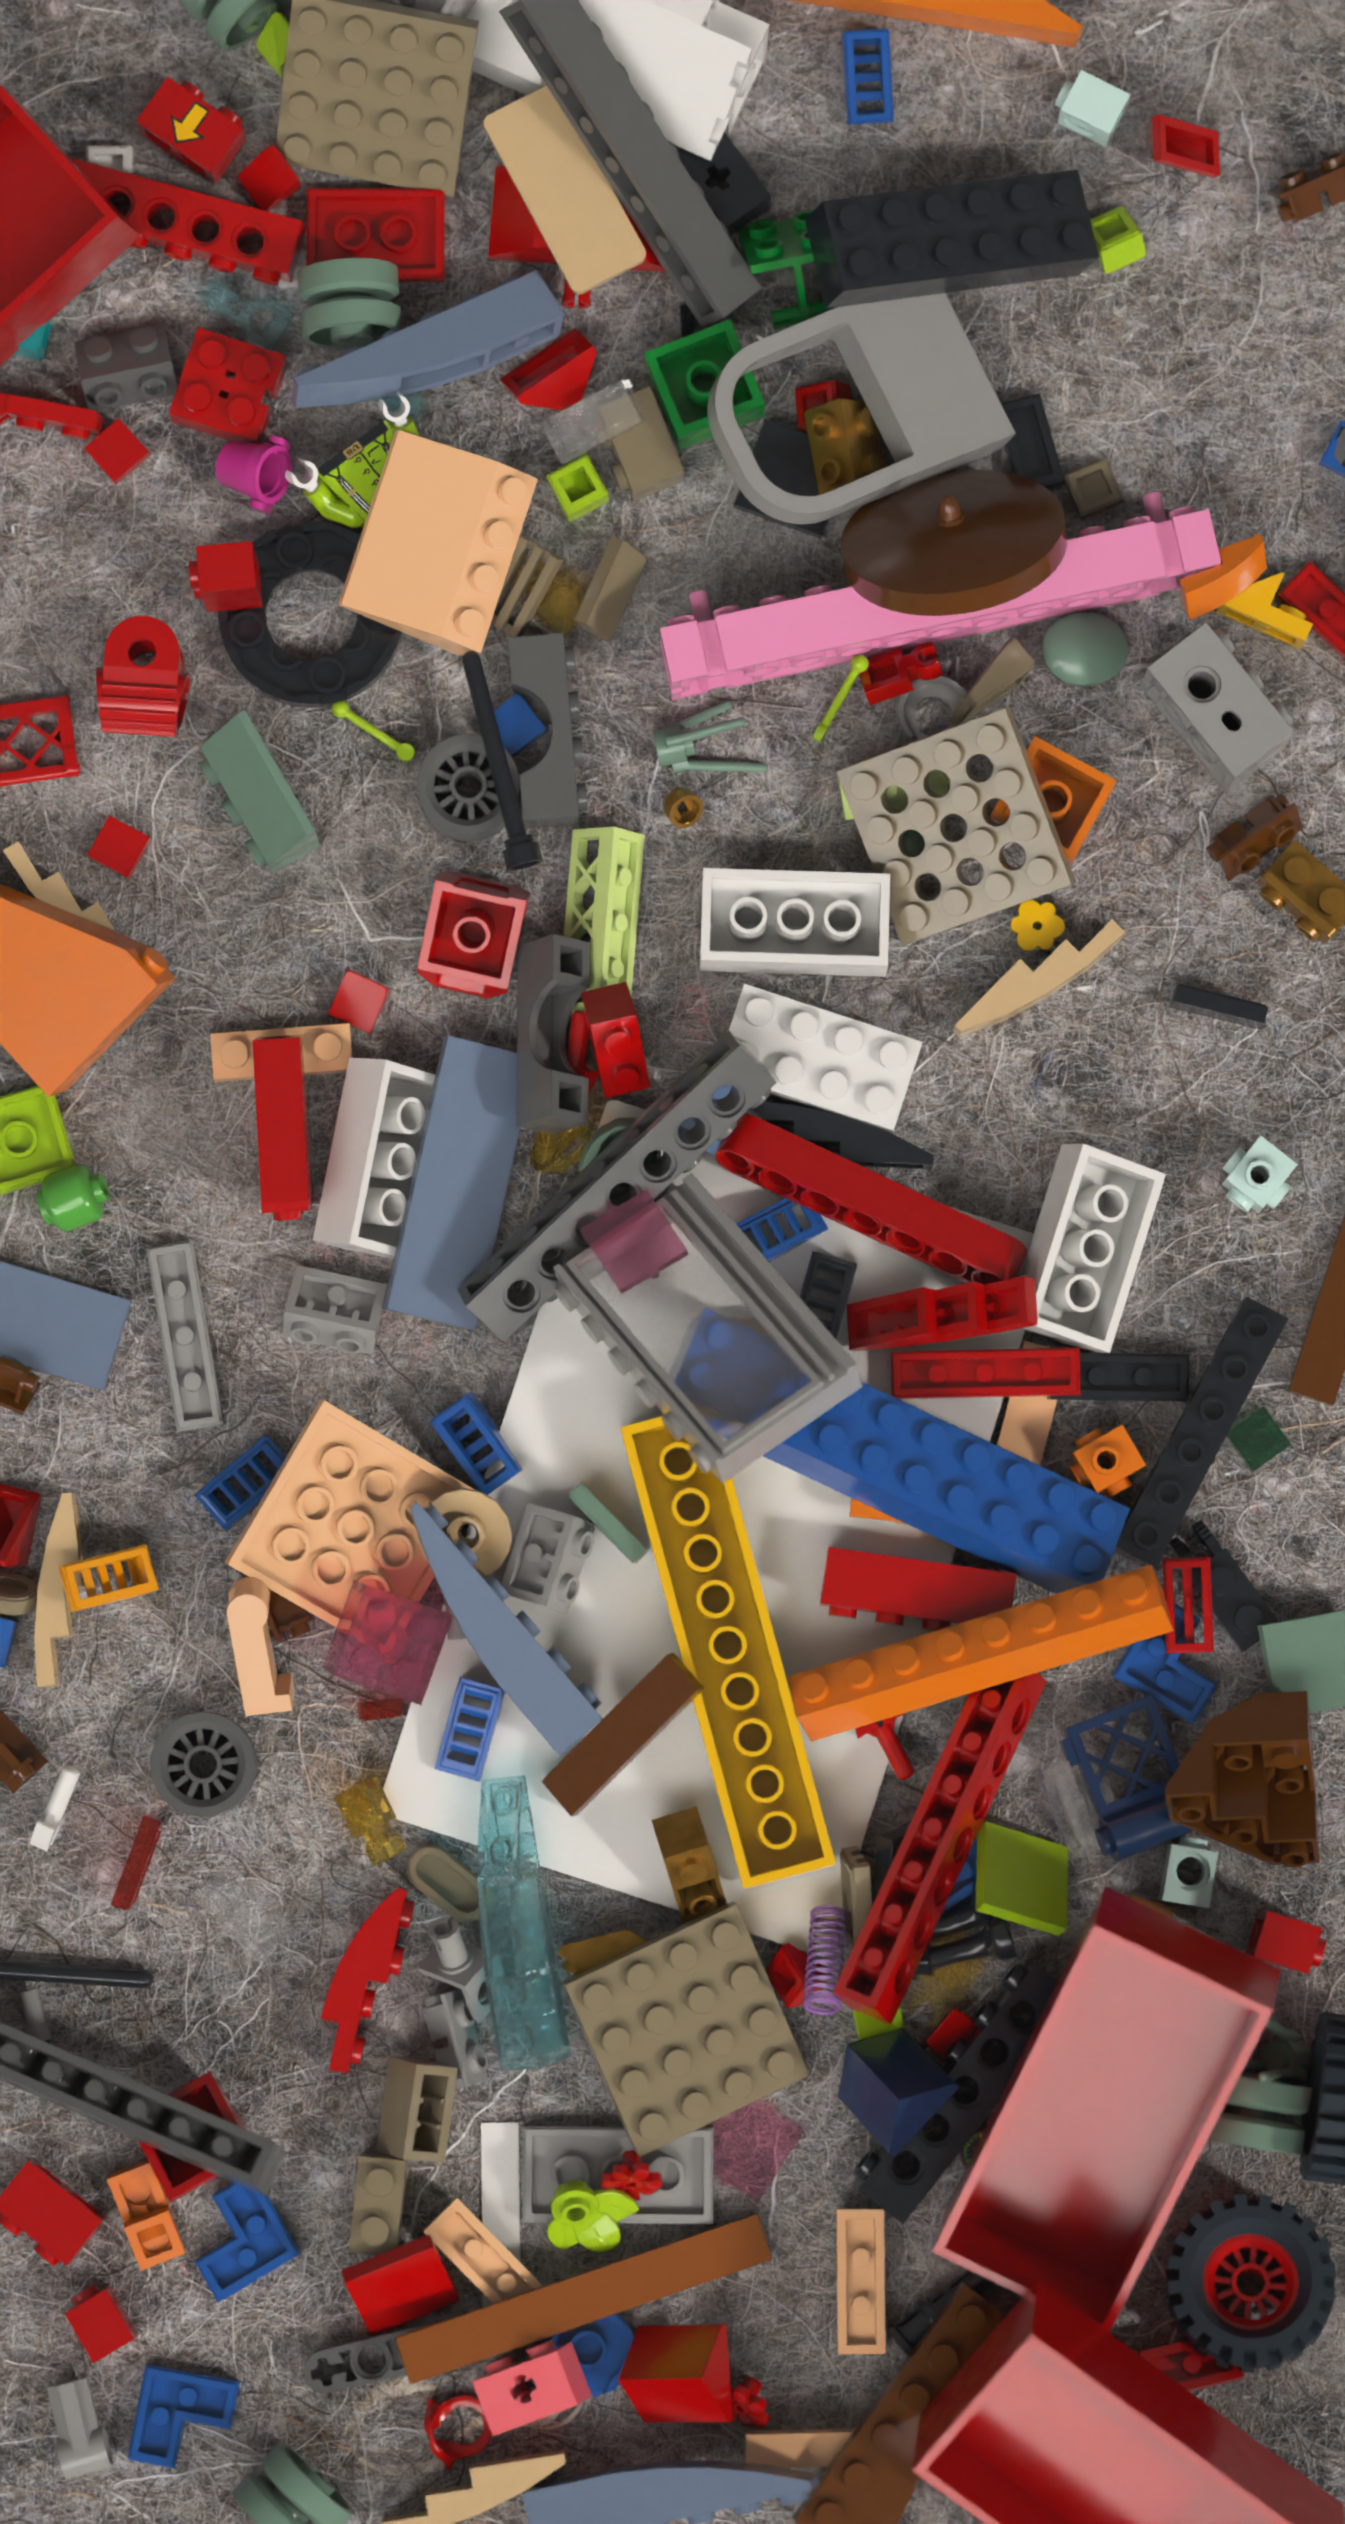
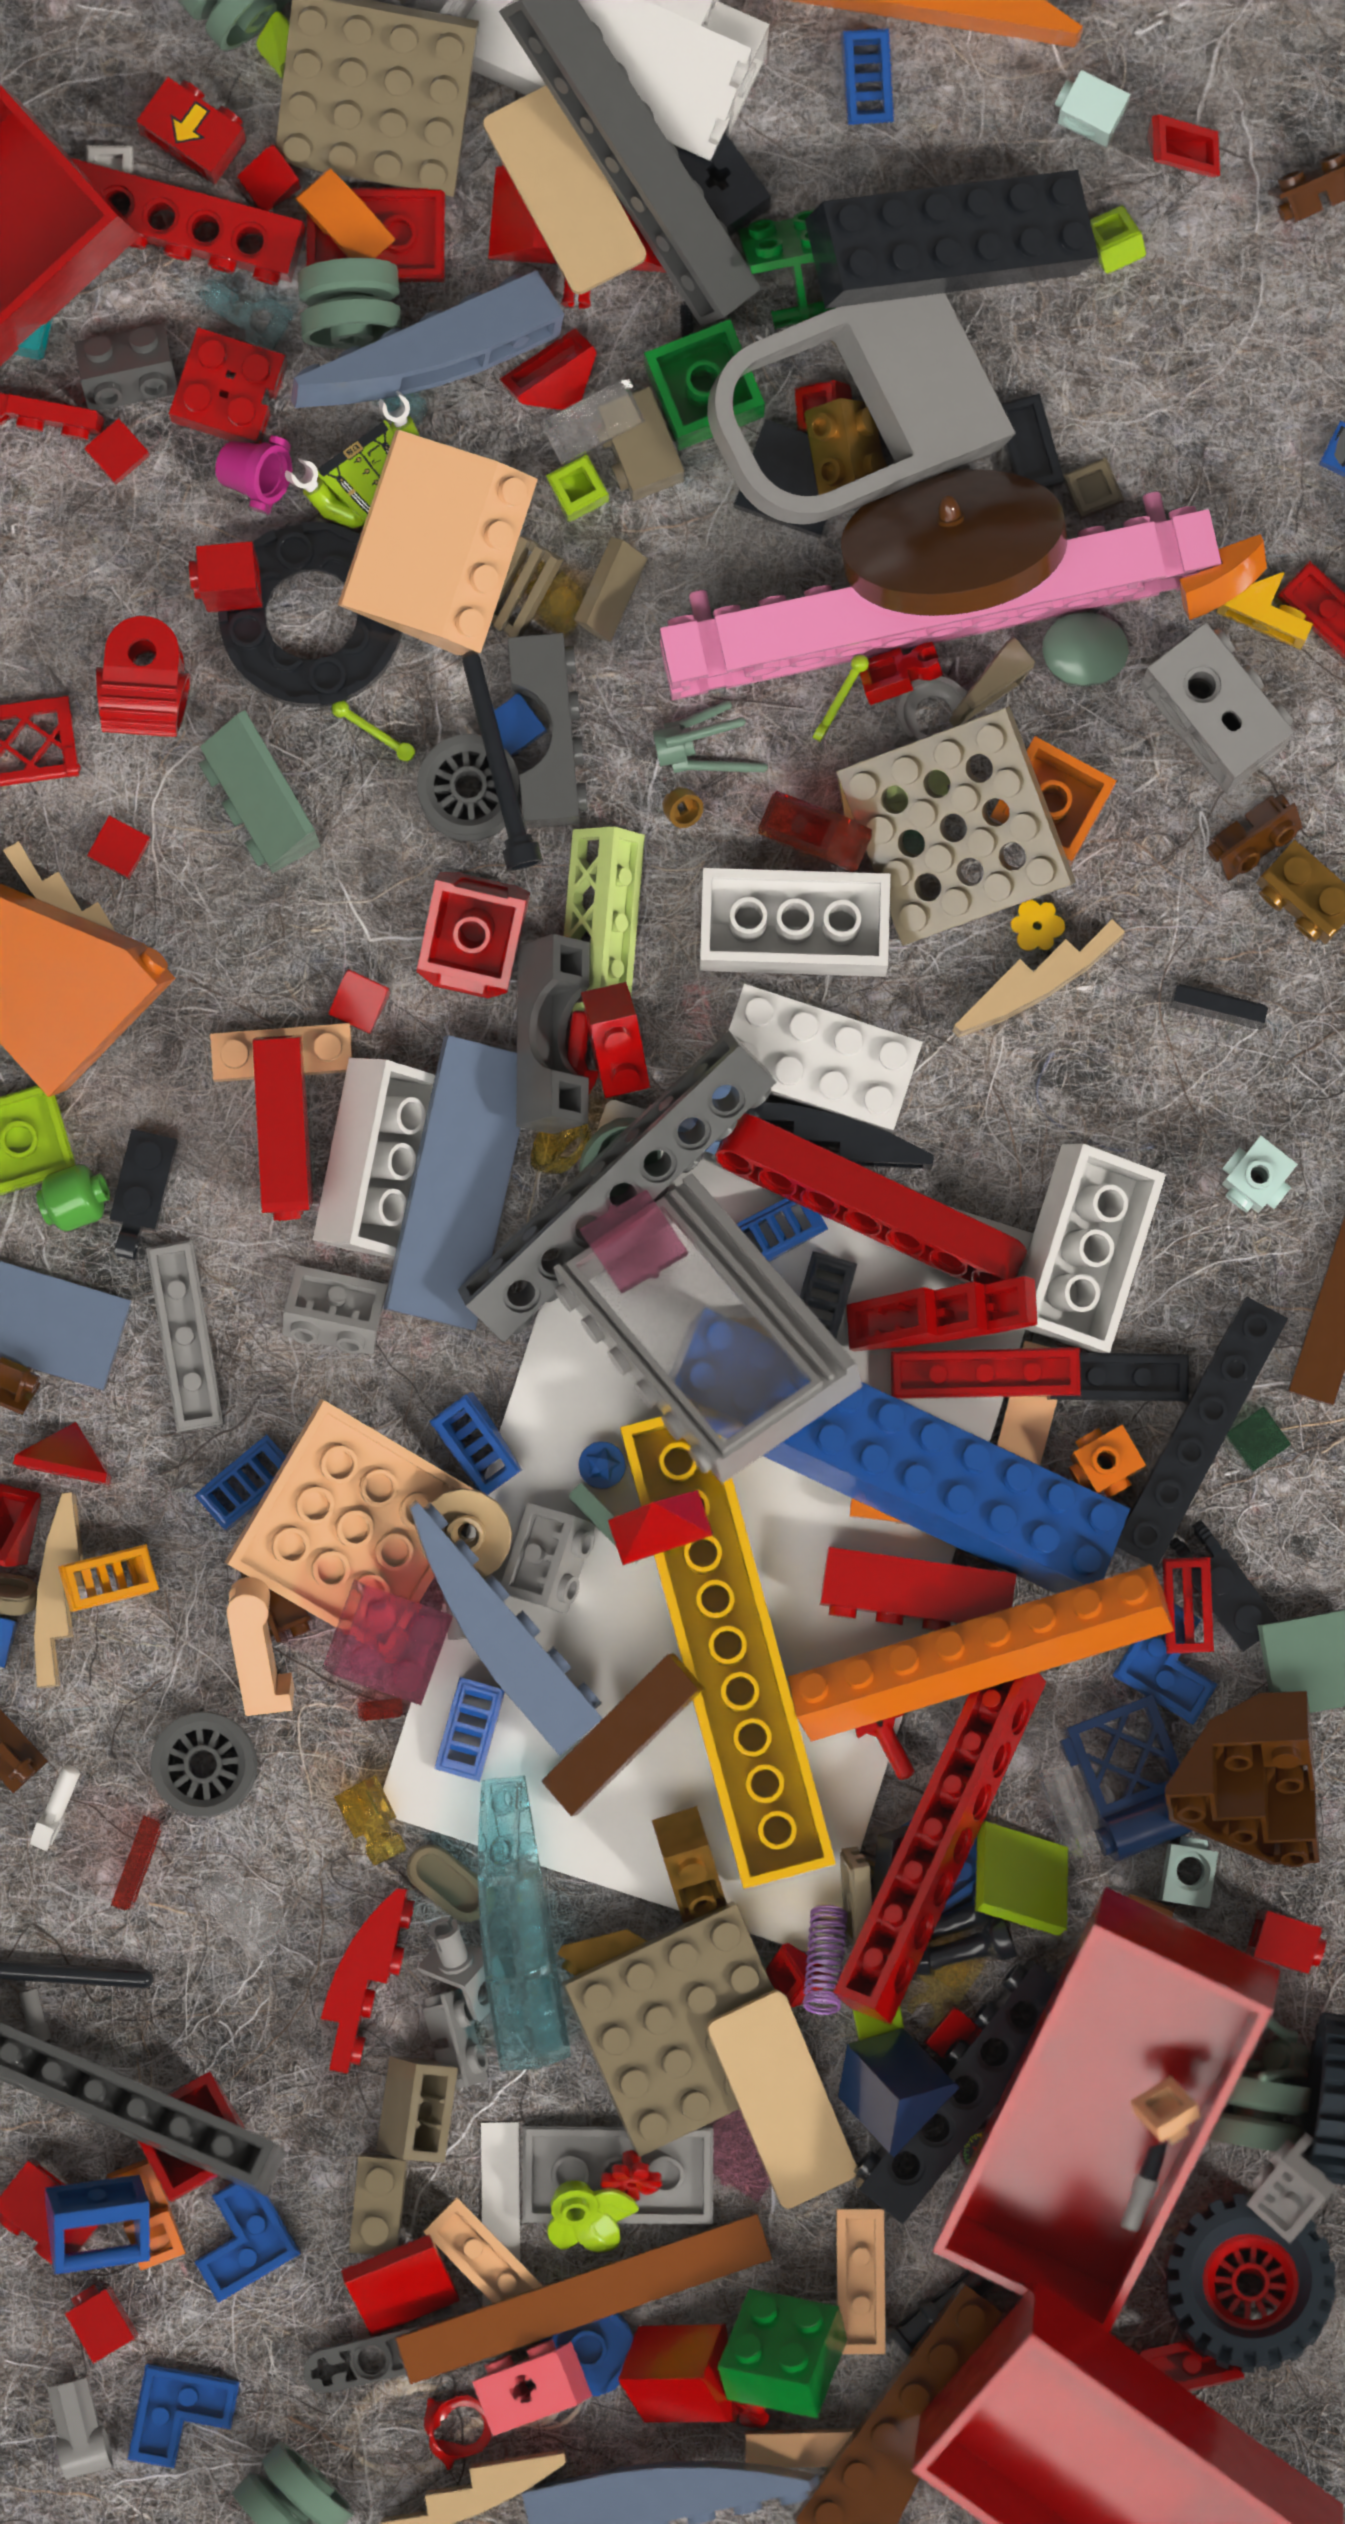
none -> red slope [13,1422,112,1486]
none -> blue tile [45,2175,150,2275]
none -> black plate [109,1129,178,1260]
none -> orange slope [295,168,396,258]
none -> blue tile [578,1441,626,1490]
none -> red slope [608,1490,713,1565]
none -> tan piece [706,1990,857,2209]
none -> green brick [718,2288,848,2418]
none -> clear red brick [758,791,872,872]
none -> light grey piece [1120,2142,1167,2231]
none -> light nougat tile [1131,2076,1201,2145]
none -> light grey bracket [1246,2133,1336,2243]

